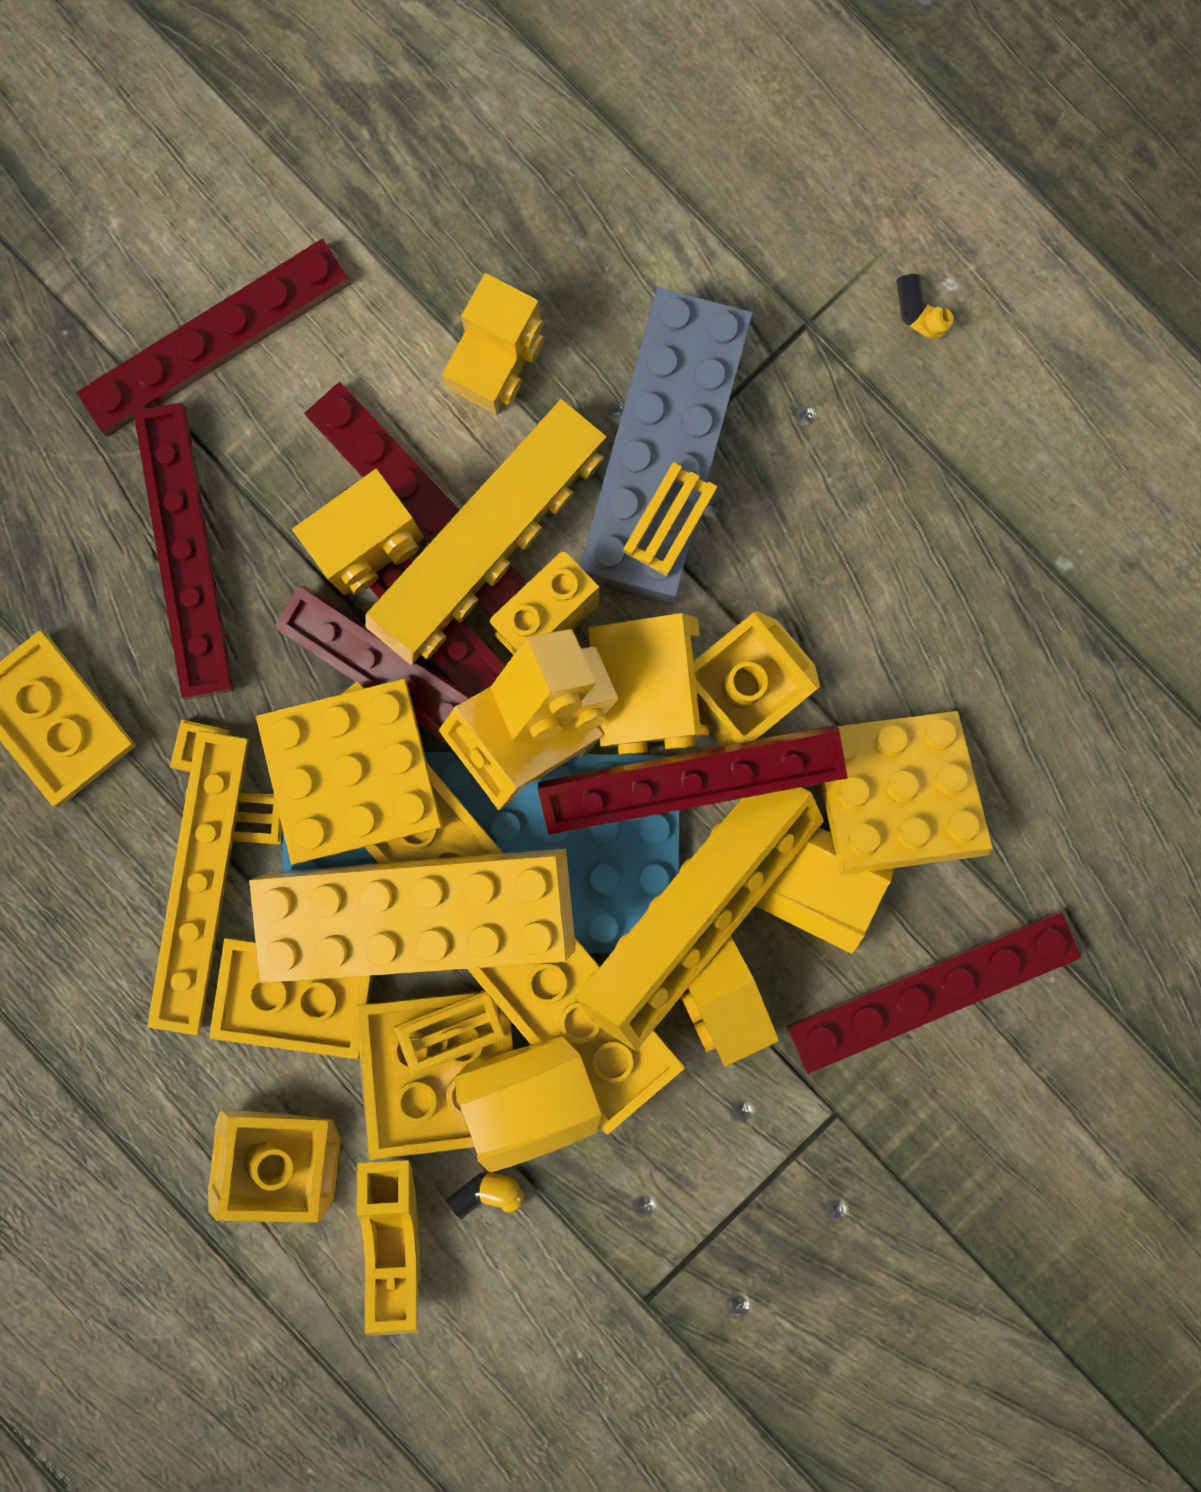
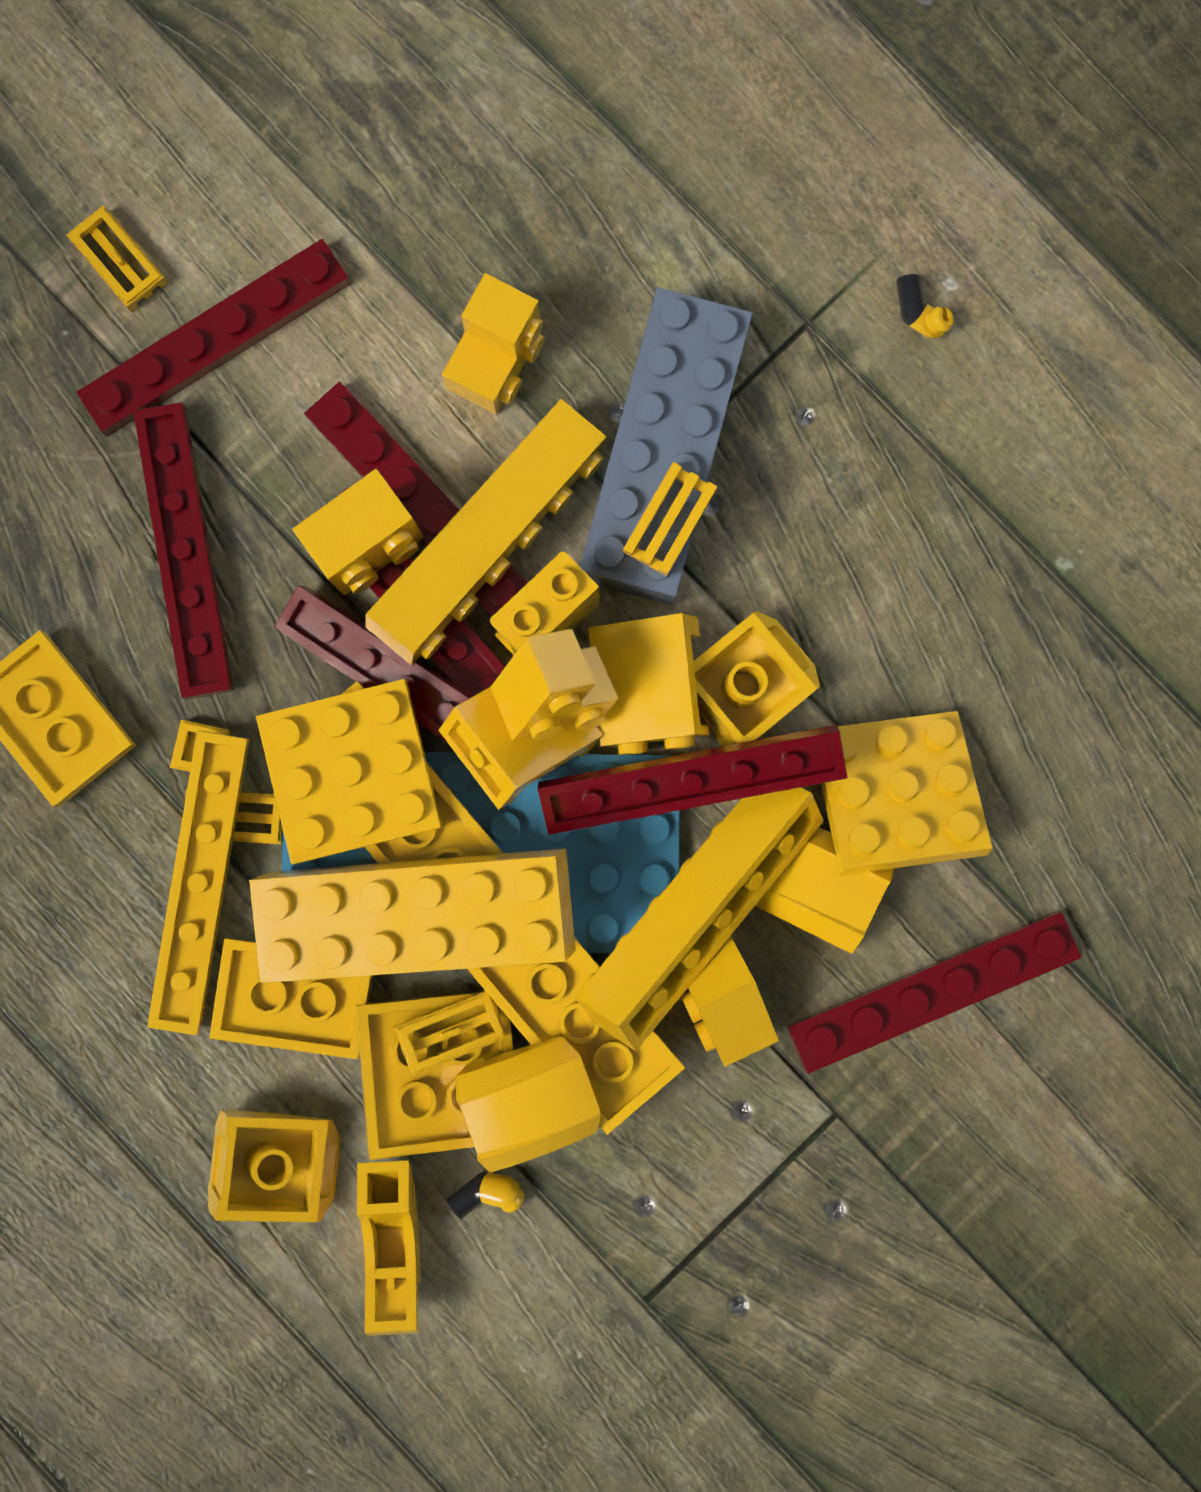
none -> yellow tile [66,205,168,312]

